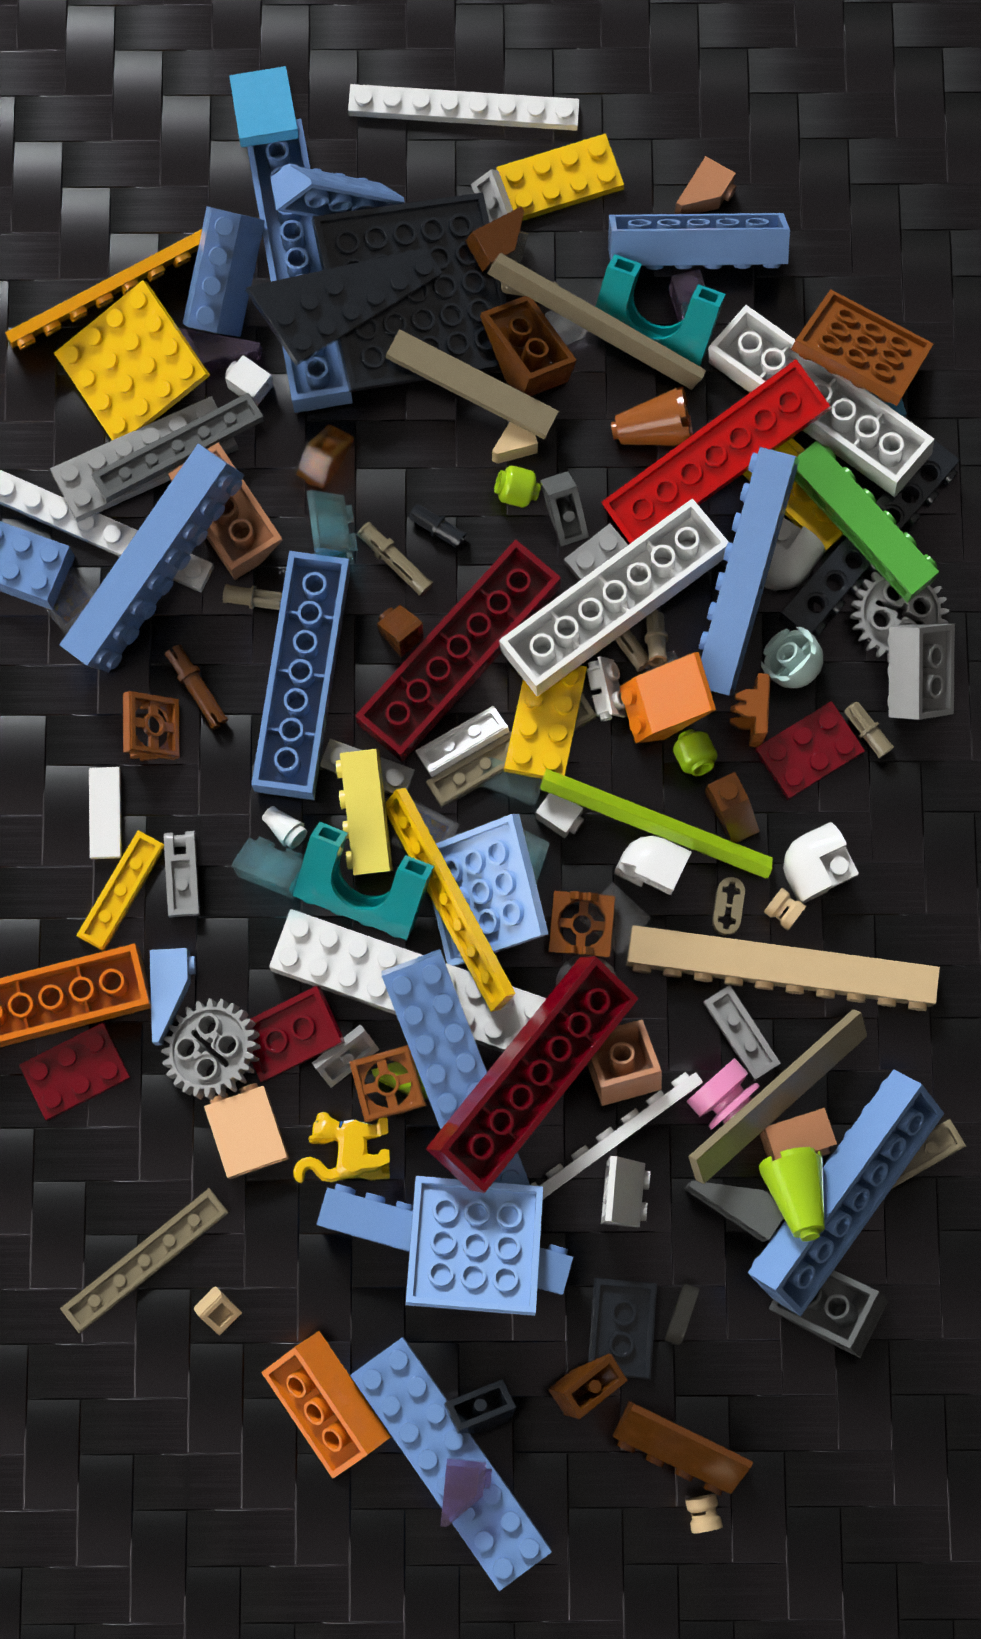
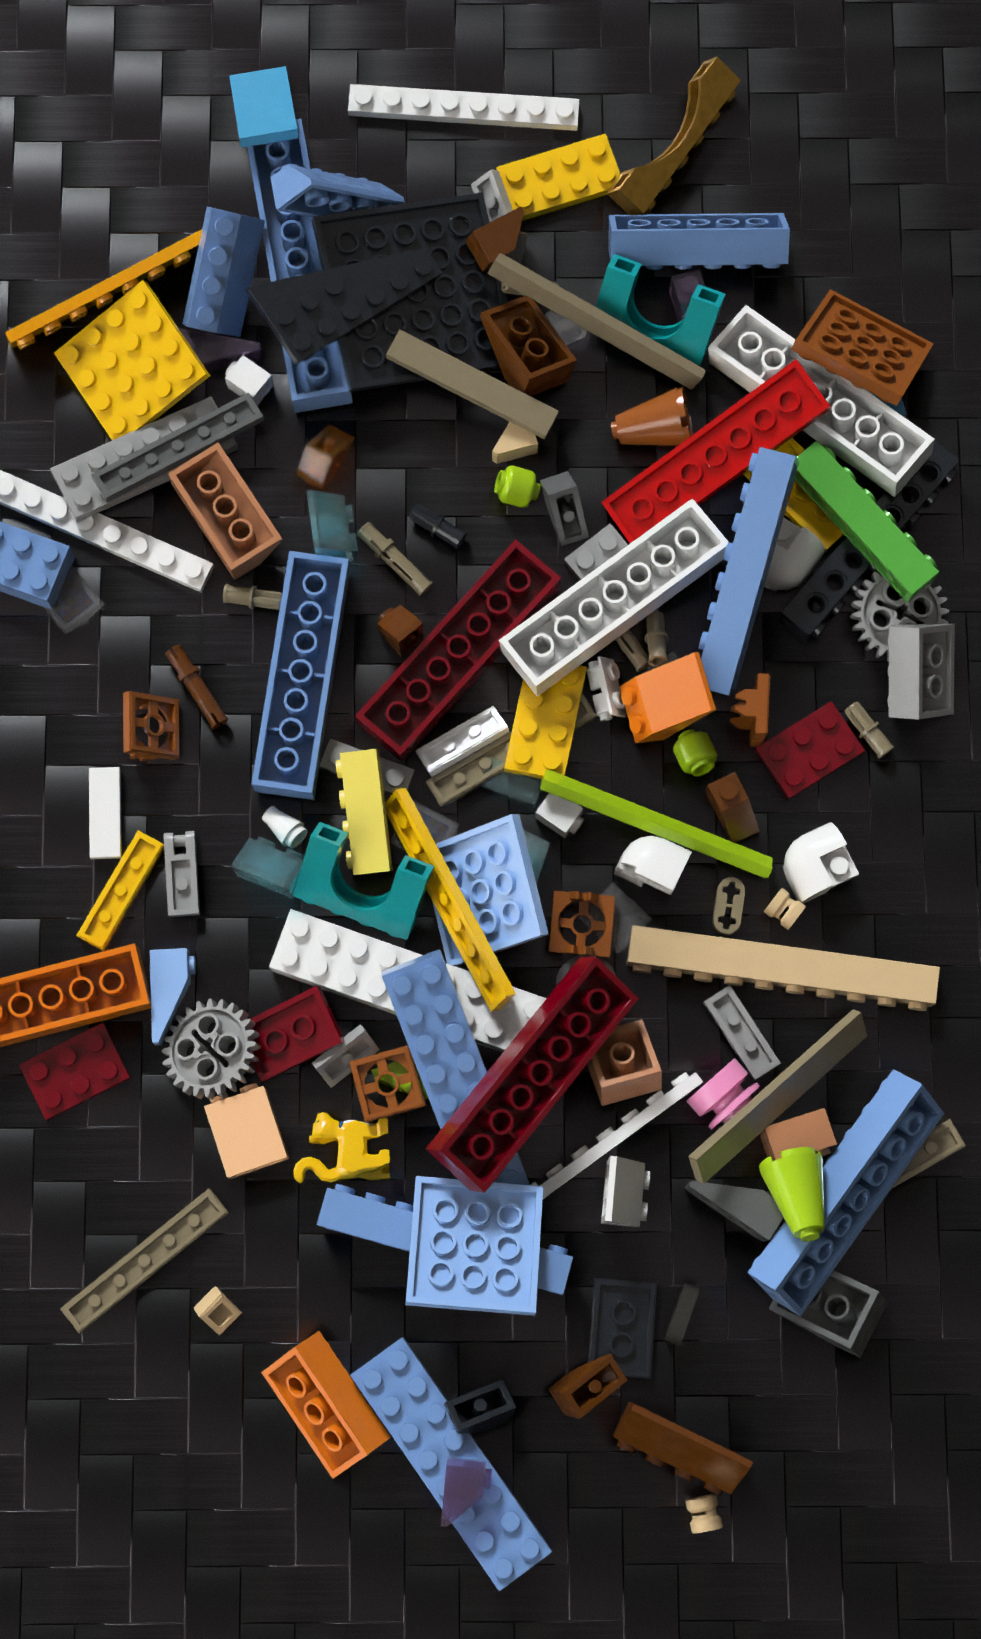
medium blue brick [60,444,245,673] -> none
nougat slope [674,156,737,214] -> none
light aqua cylinder [761,627,823,688] -> none
none -> pearl gold arch [607,57,741,215]

